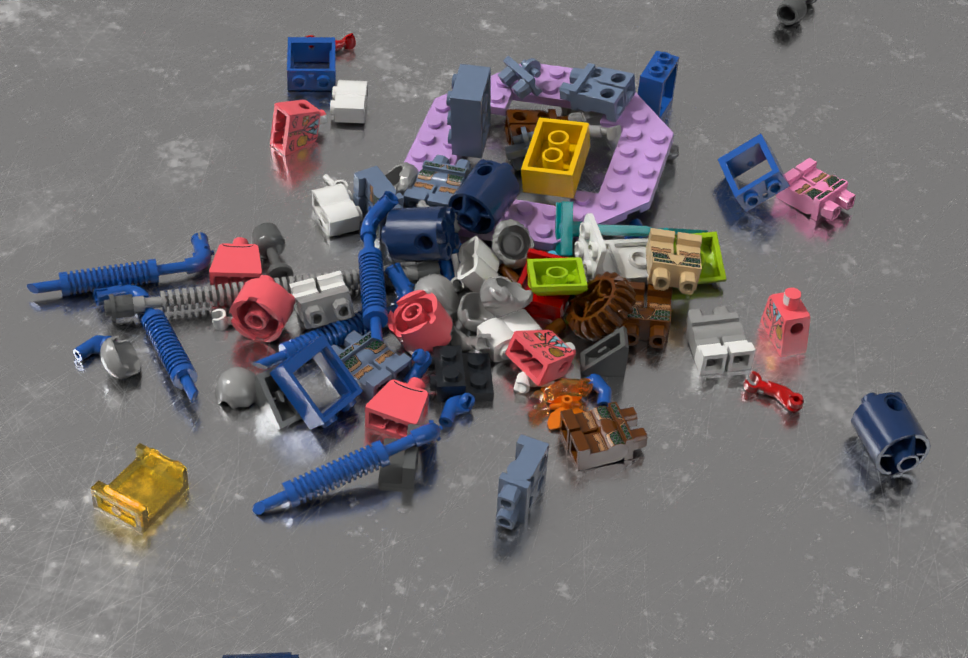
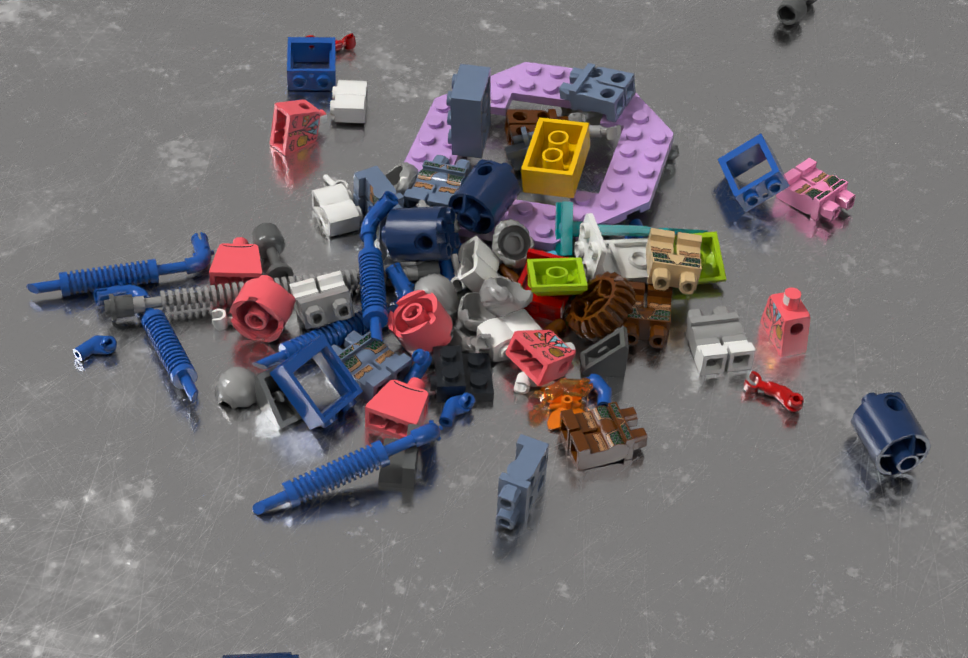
clear yellow panel [91,443,189,535] -> none
light grey hair [100,335,141,379] -> none
sand blue hips [498,56,542,100] -> none
blue window [638,51,679,120] -> none

